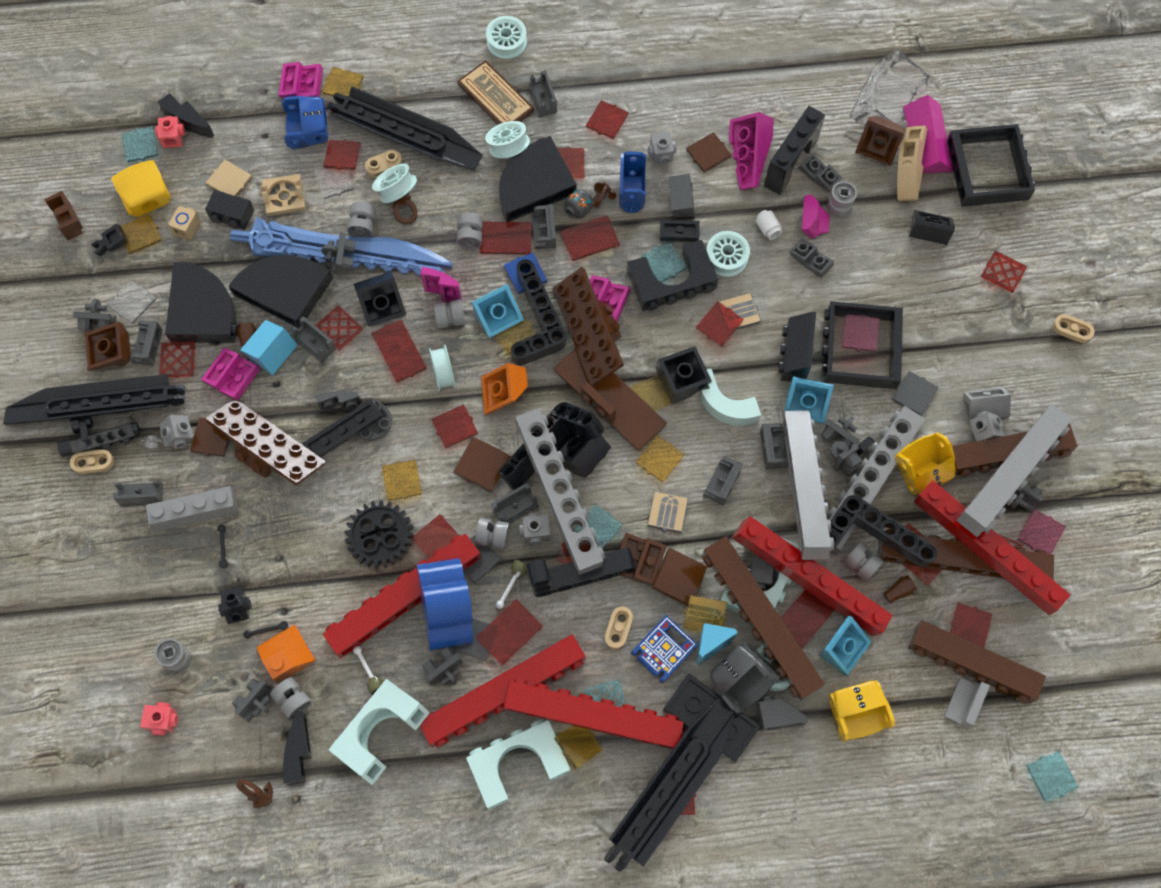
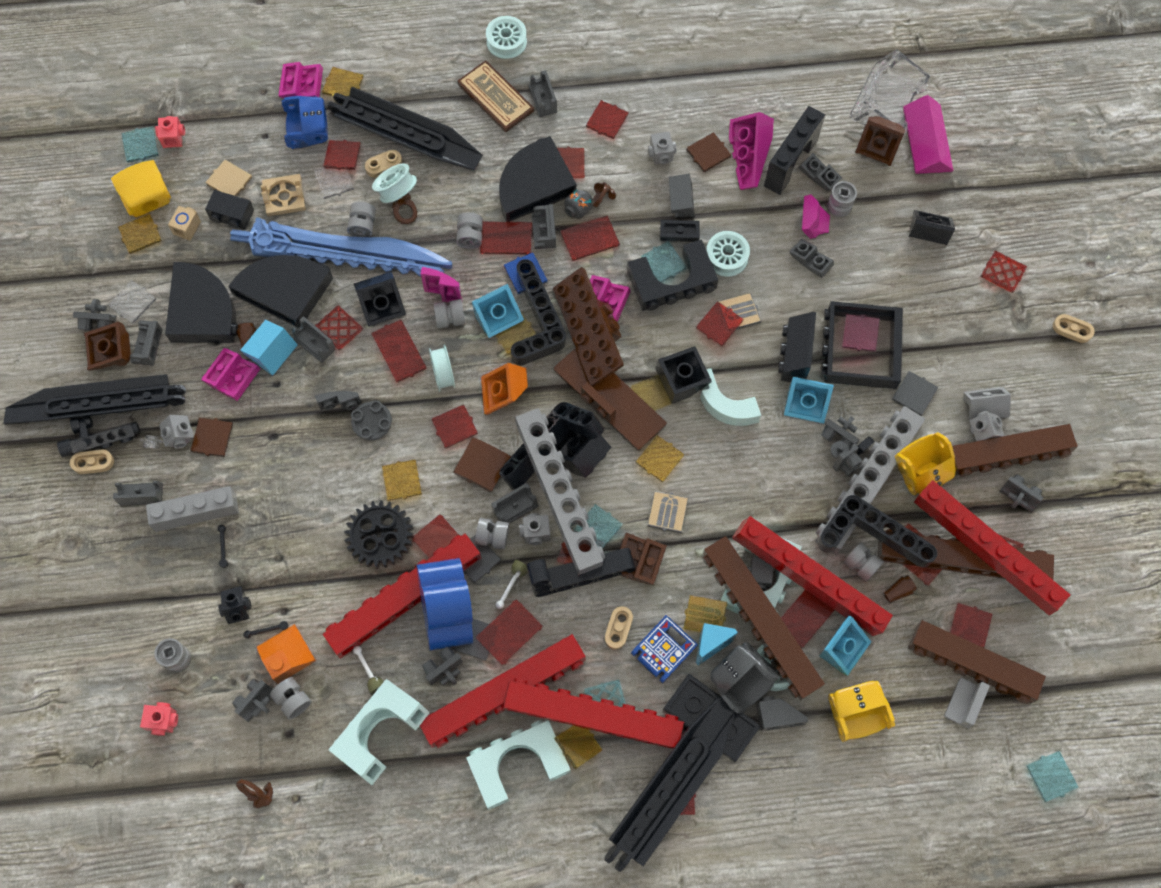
reddish brown window [44,191,83,241] -> none
black plate [91,223,128,256] -> none
black slope [157,93,214,138] -> none
clear red window [159,341,196,378] -> none
bracket [206,399,325,485] -> none
black slope [283,711,312,786] -> none
black plate [302,399,383,458] -> none
dark grey hips [321,232,356,273] -> none
light aqua wheel [485,121,530,158] -> none
blue piece [619,151,646,213] -> none
reddish brown slope [652,548,707,607] -> none
dark grey hinge [703,457,743,506] -> none
white brick [755,210,782,240] -> none
dark grey hinge [760,423,788,470] -> none
brick [783,411,834,560] -> none
tan slope [897,126,927,202] -> none
black window [947,124,1036,207] -> none
light grey brick [956,404,1072,537] -> none
clear pink piece [1017,509,1066,554] -> none

